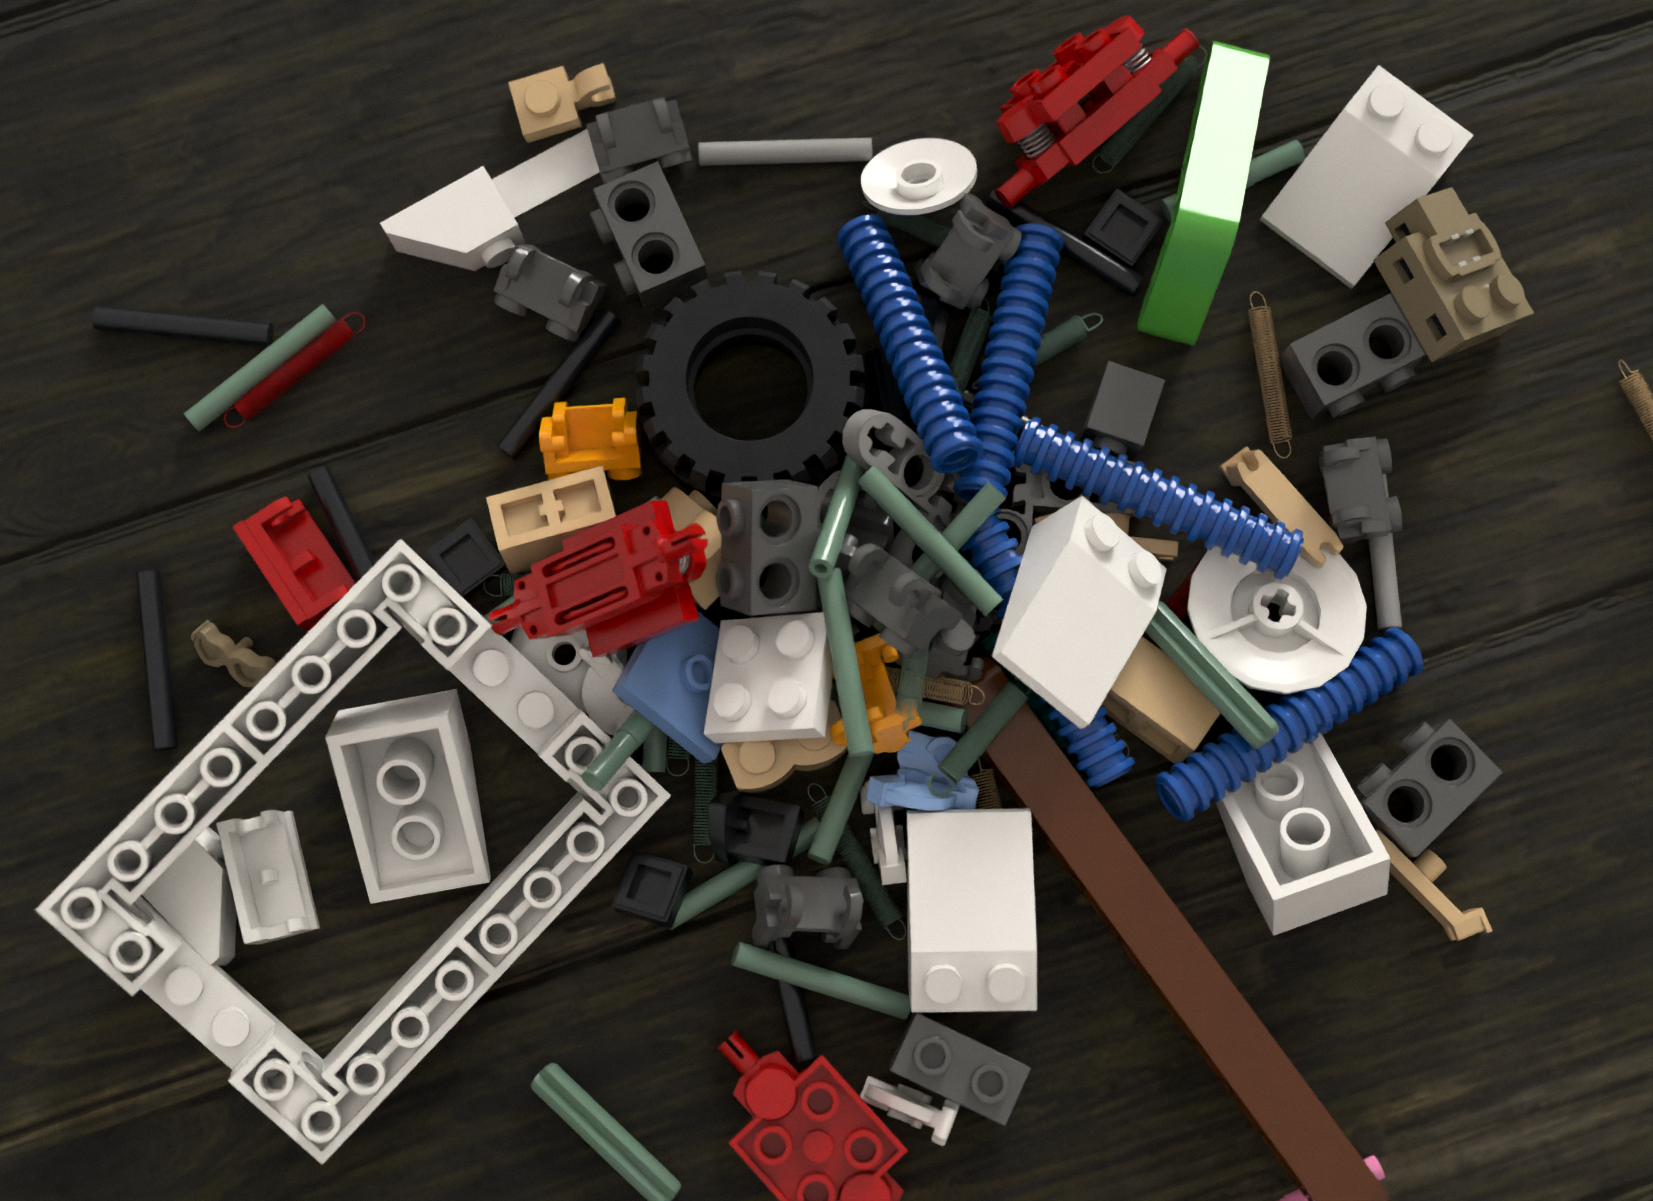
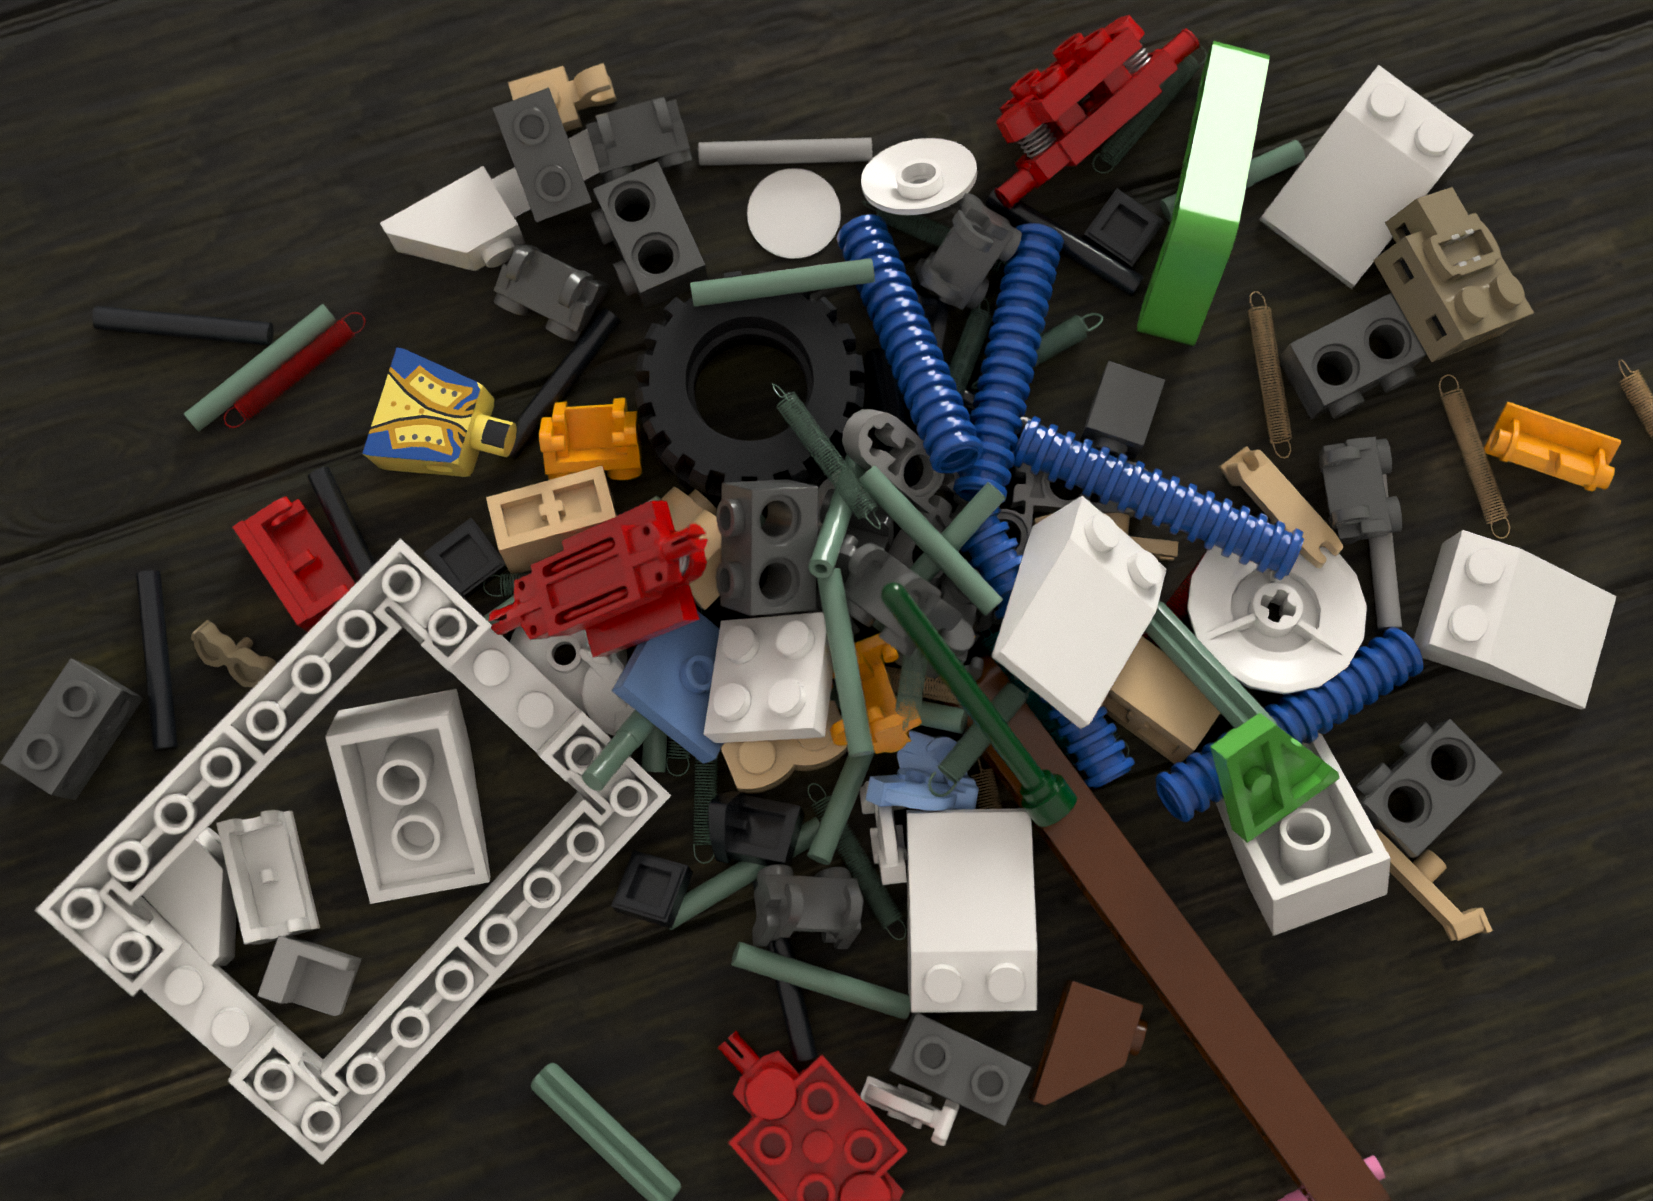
none -> dark grey brick [0,658,144,800]
none -> light grey panel [258,936,362,1016]
none -> torso [362,347,517,477]
none -> dark grey brick [493,88,592,222]
none -> sand green bar [690,258,875,307]
none -> white sticker [747,169,841,258]
none -> sand green piece [773,384,881,529]
none -> dark green piece [881,582,1077,827]
none -> reddish brown slope [1028,980,1148,1106]
none -> bright green wing [1210,712,1340,843]
none -> white slope [1414,530,1617,710]
none -> tan piece [1439,374,1510,539]
none -> light orange hinge [1482,401,1621,492]

